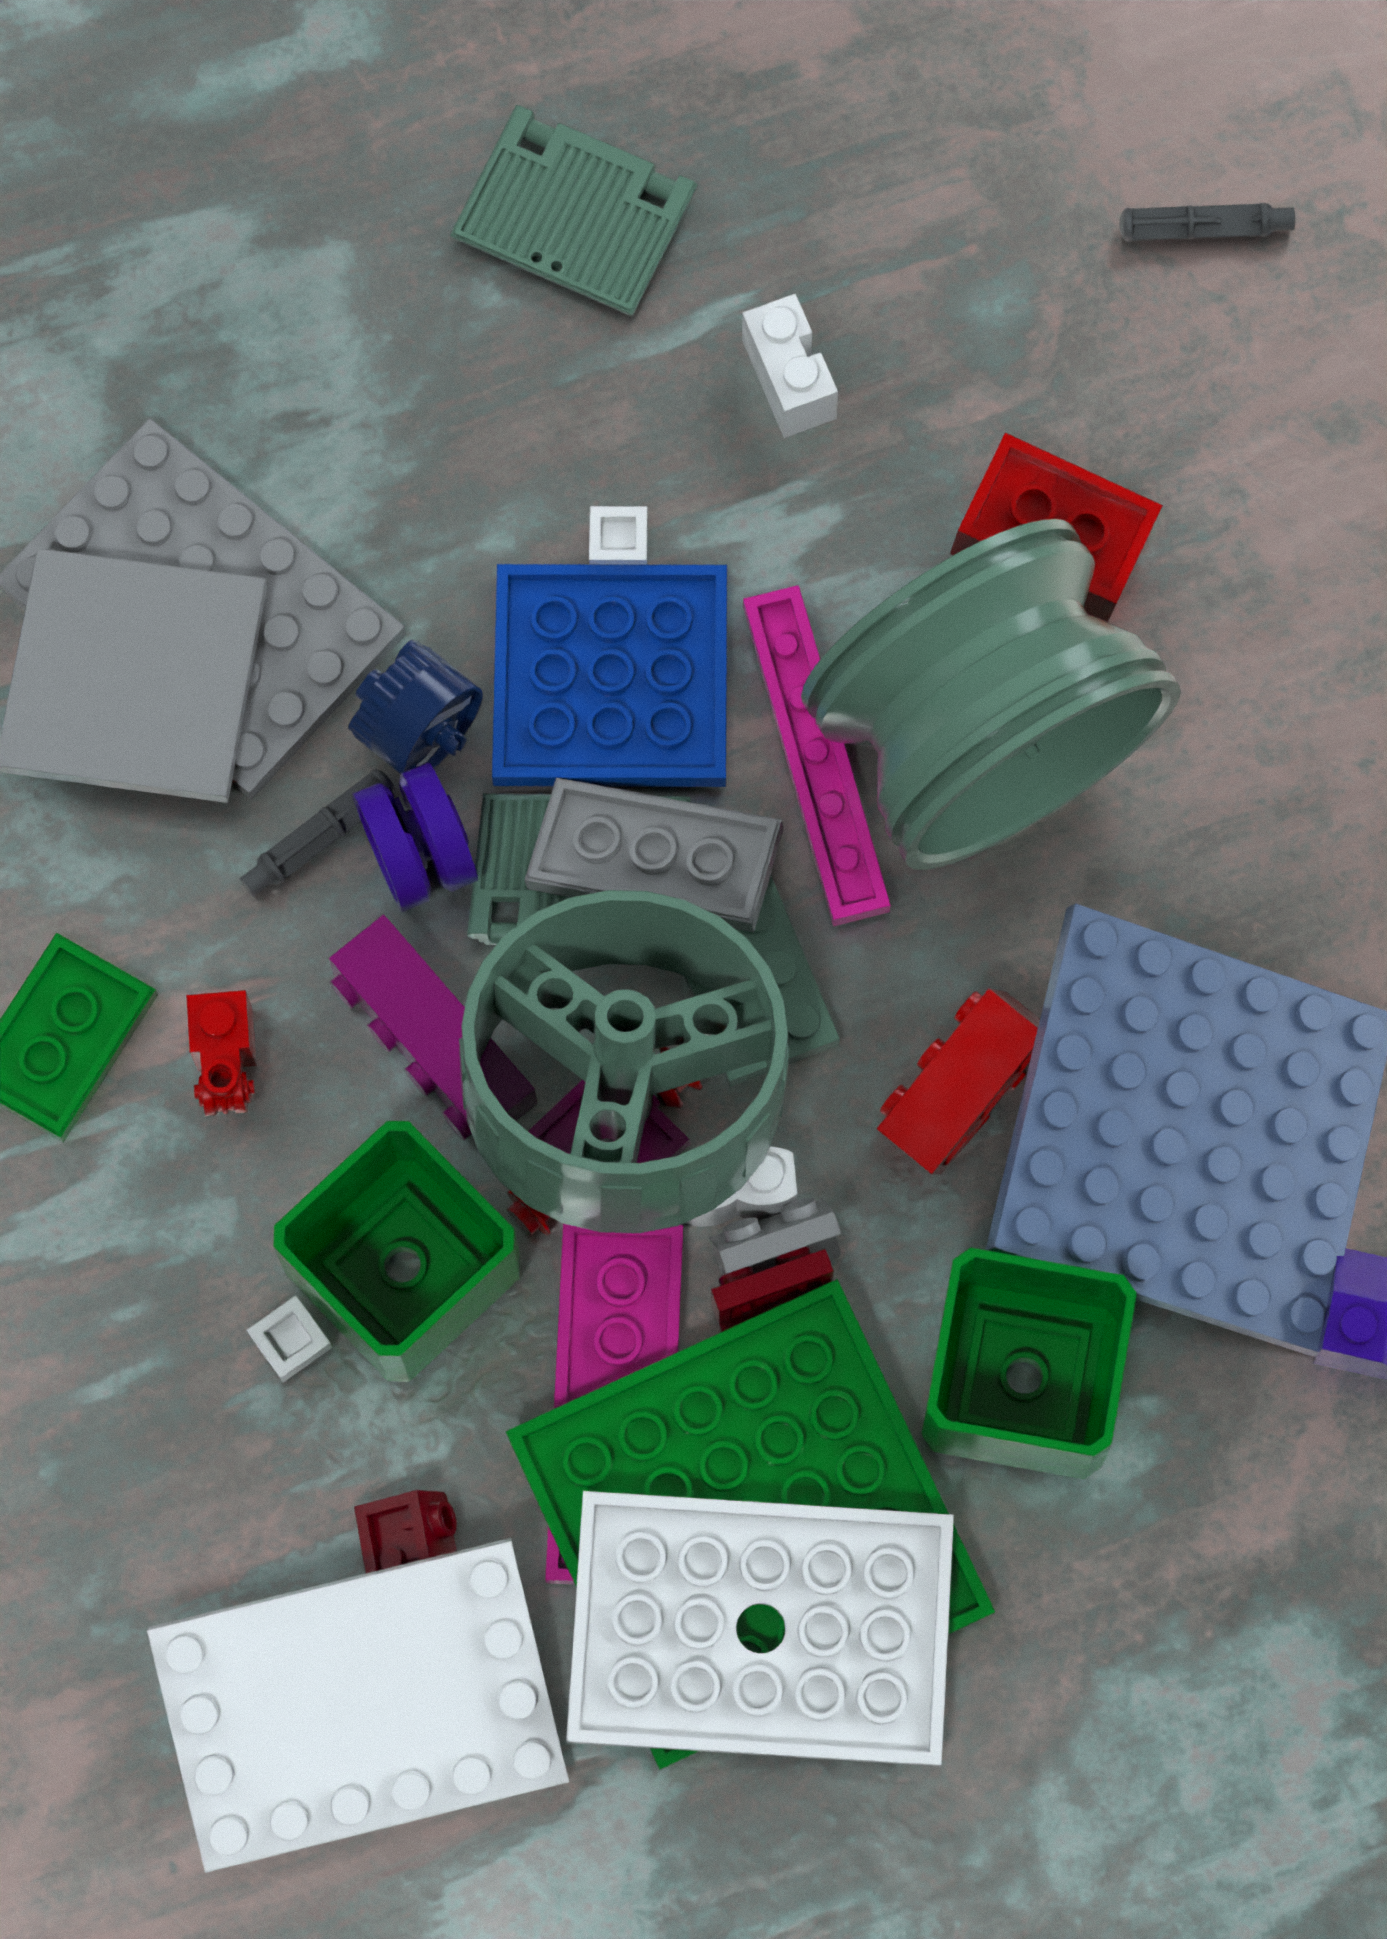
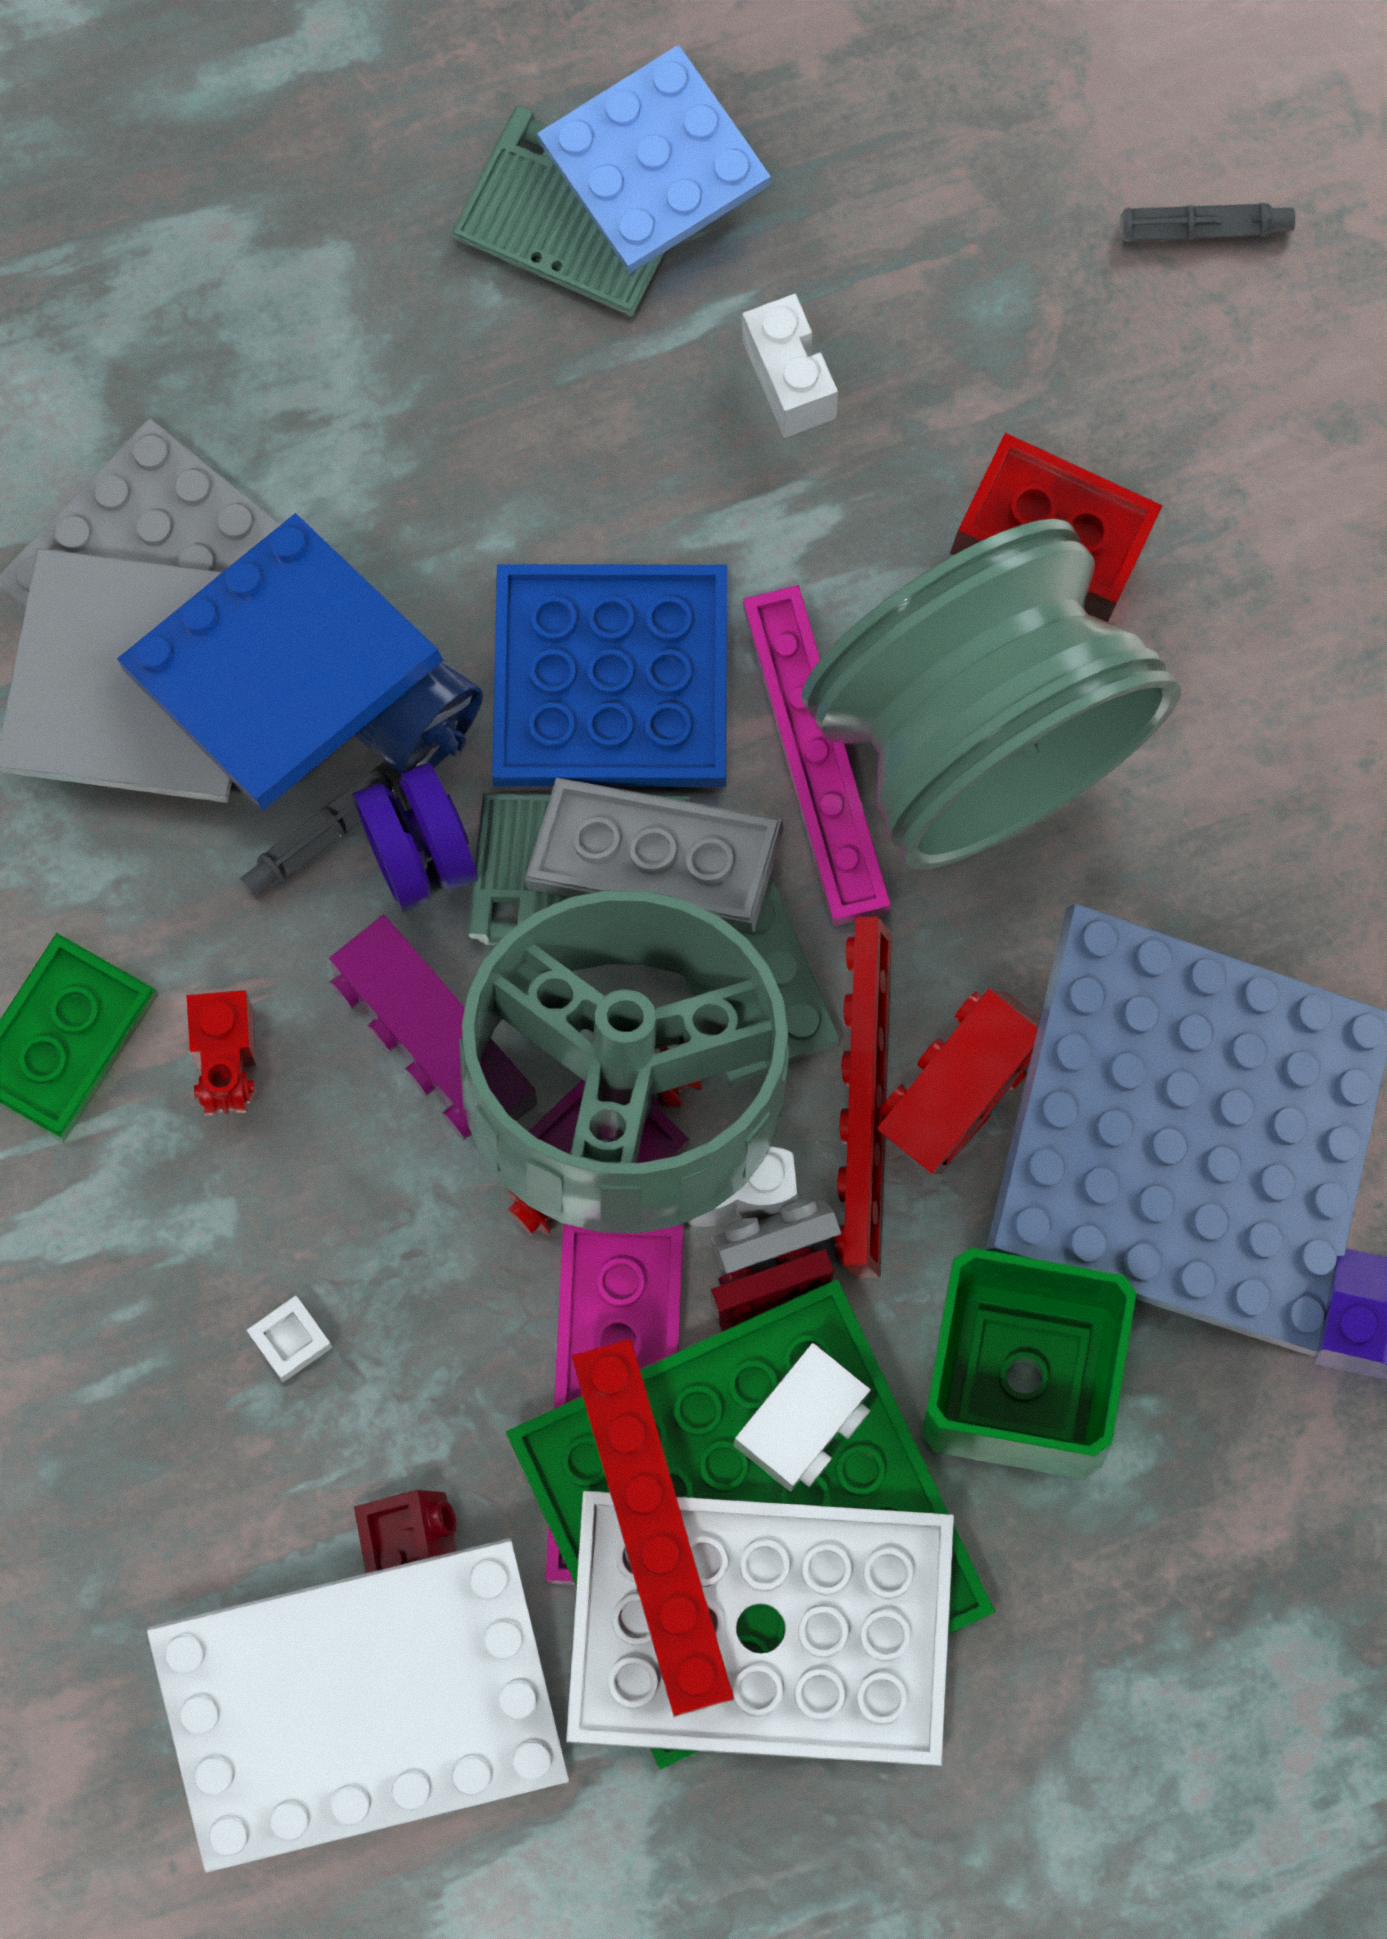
green plate [273,1121,520,1382] -> none
white plate [589,506,648,565] -> none
none -> blue plate [117,513,443,811]
none -> light blue plate [537,45,772,274]
none -> red plate [571,1339,734,1718]
none -> white brick [733,1343,871,1492]
none -> red plate [835,916,892,1279]

